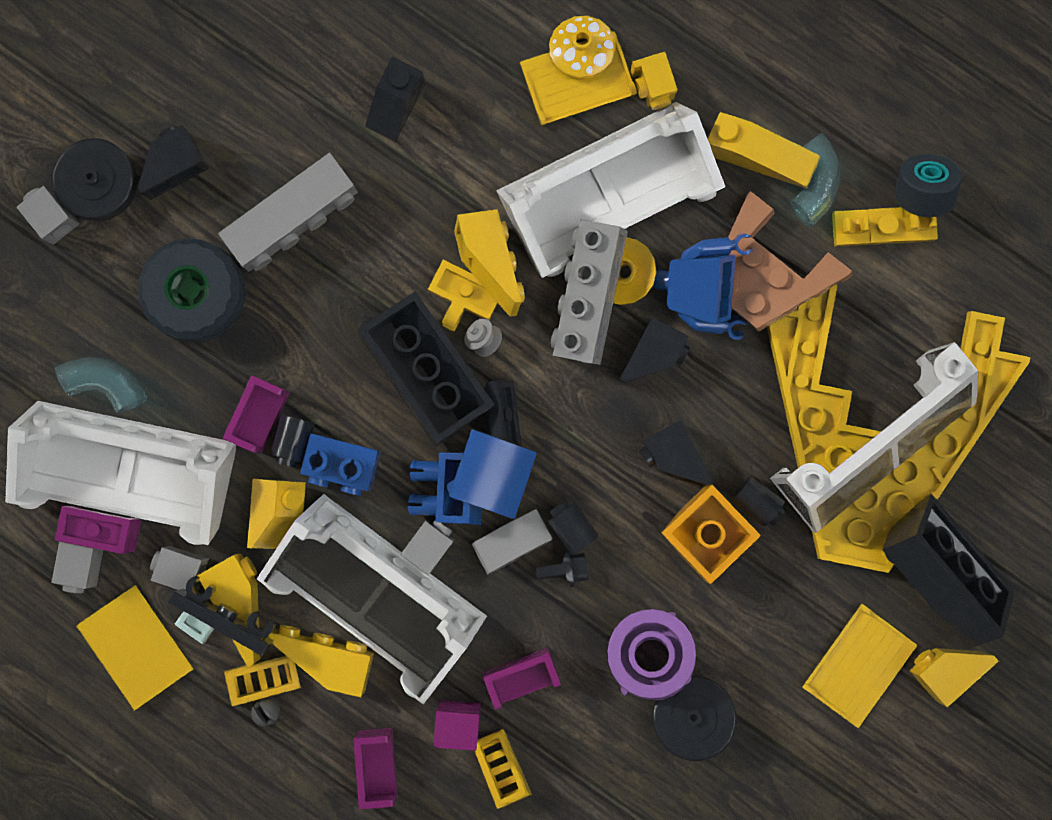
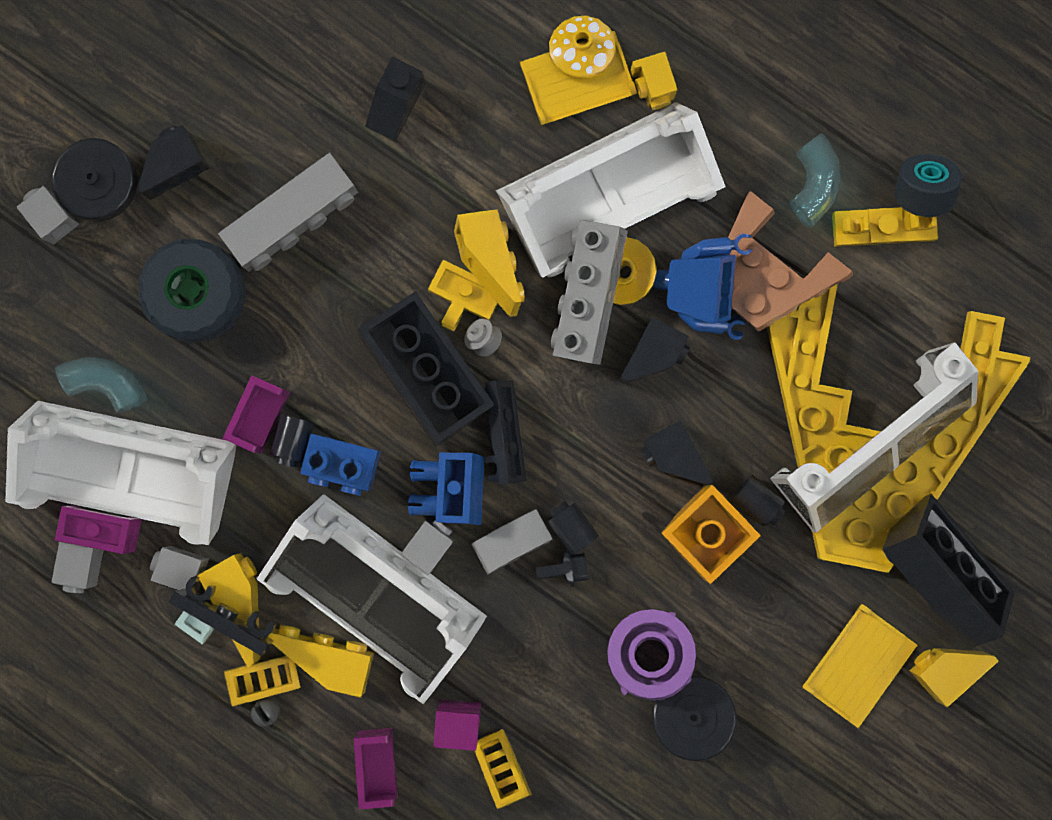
yellow piece [76,585,193,711] -> none
yellow slope [247,479,306,549] -> none
blue slope [448,429,537,519] -> none
magenta panel [483,648,561,710] -> none
yellow slope [708,112,820,189] -> none

